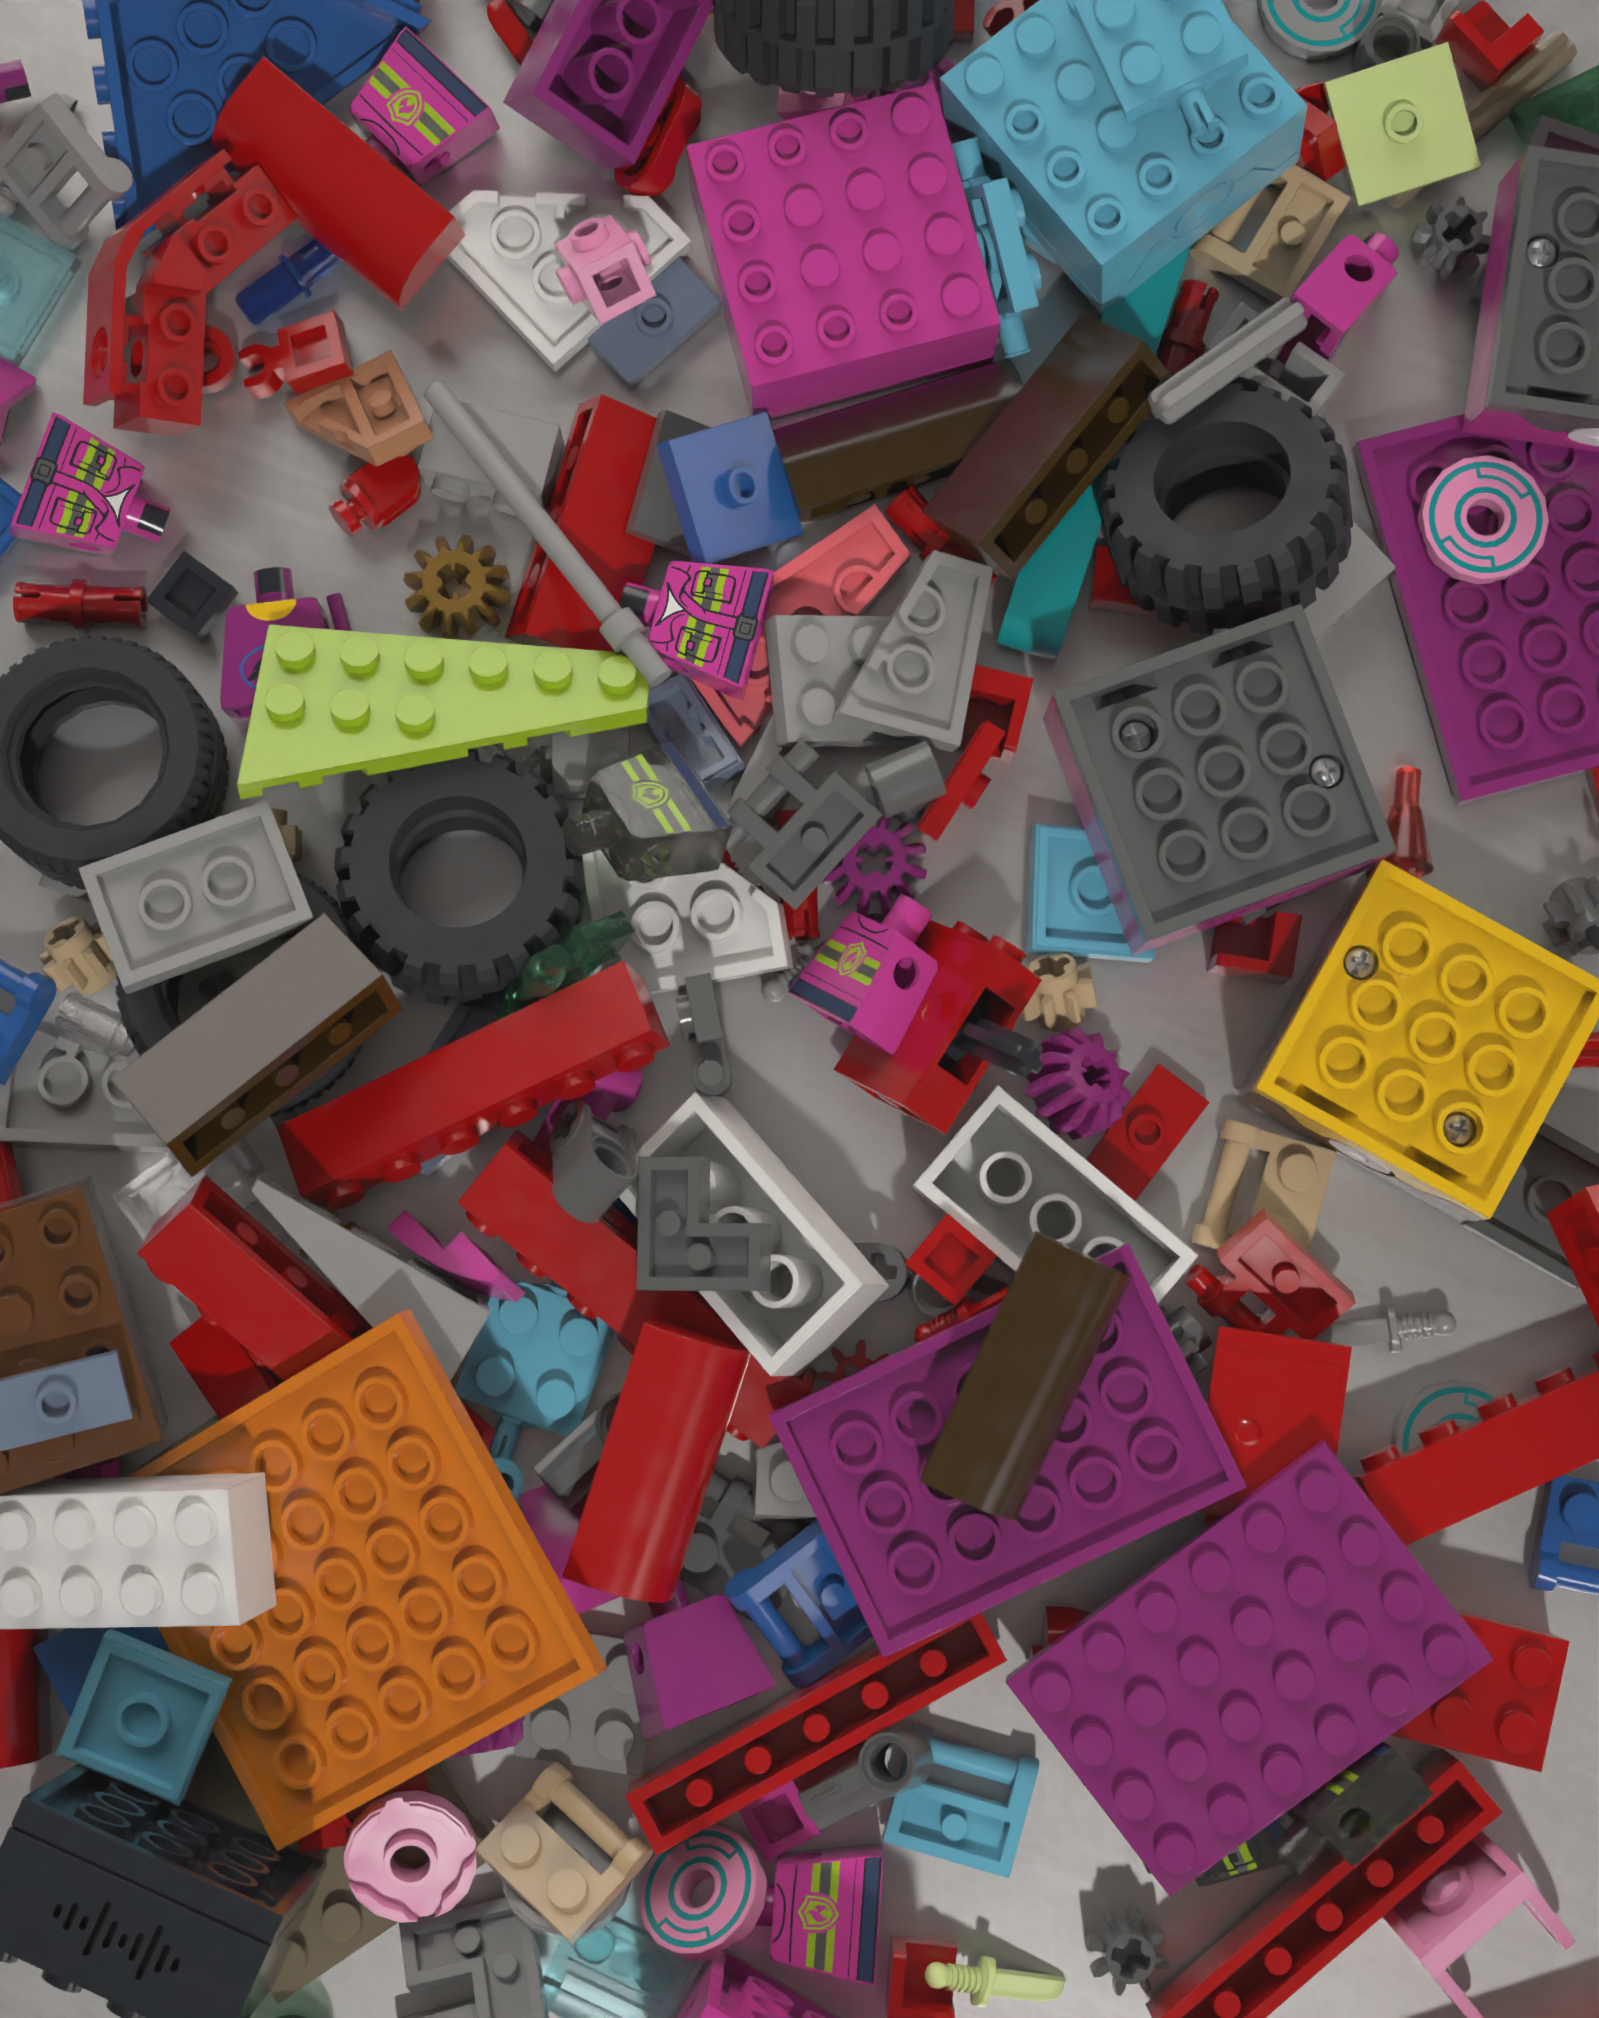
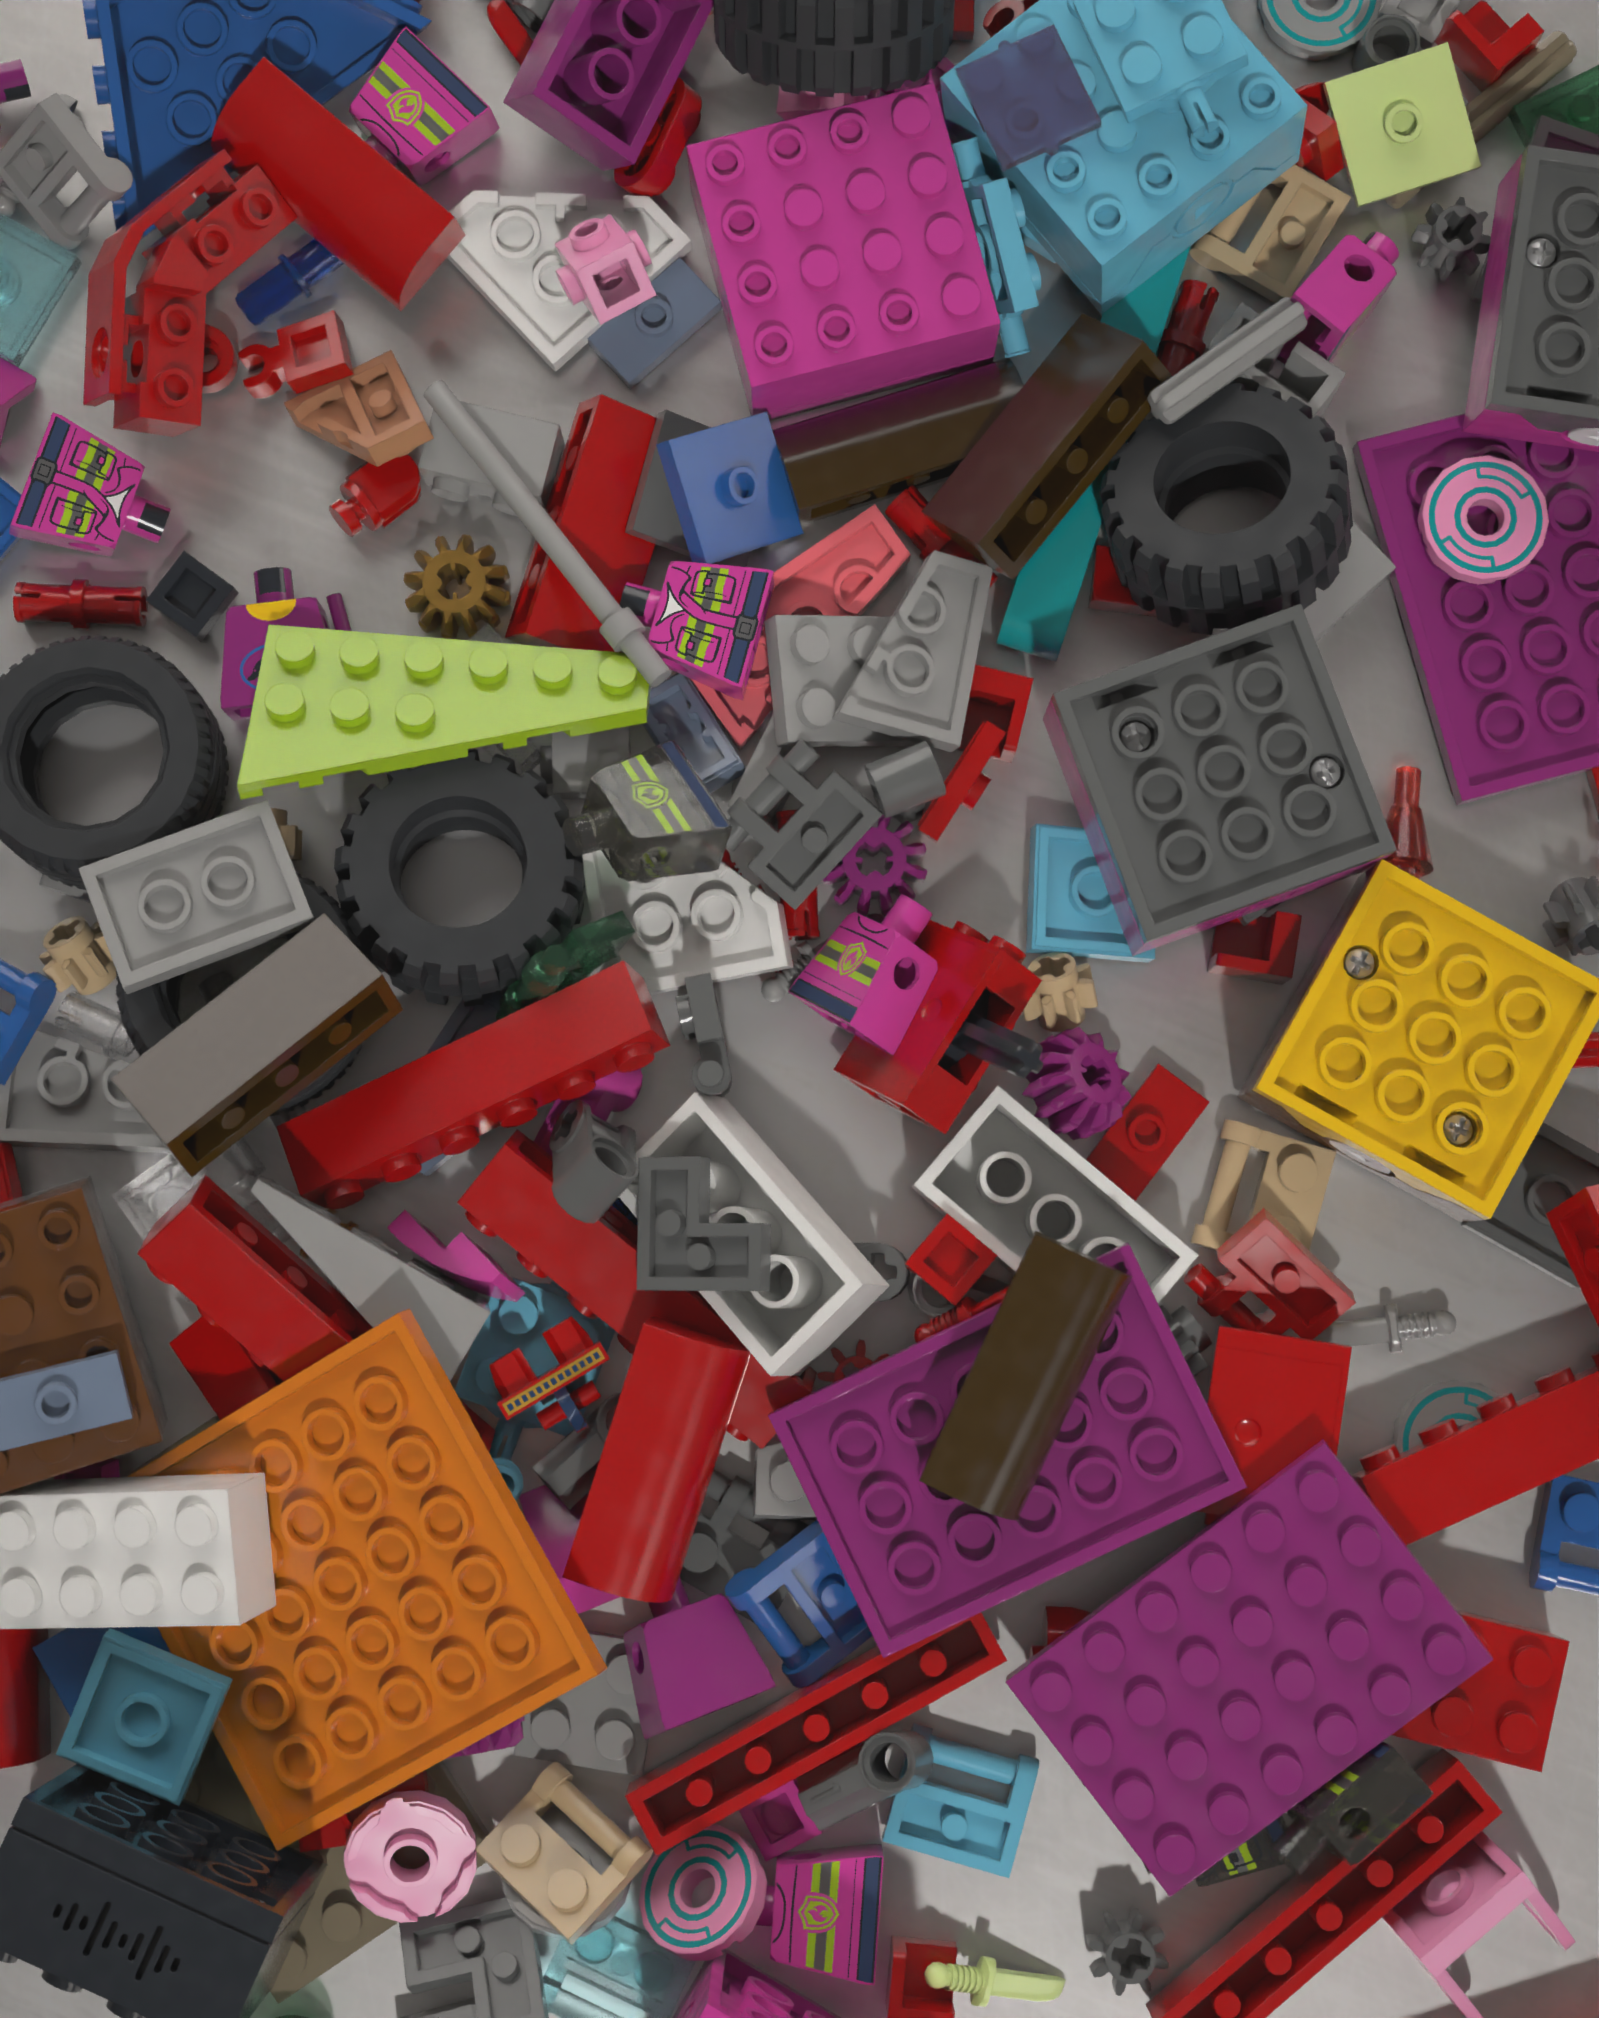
none -> red hips [489,1316,610,1433]
none -> clear purple piece [956,24,1101,172]

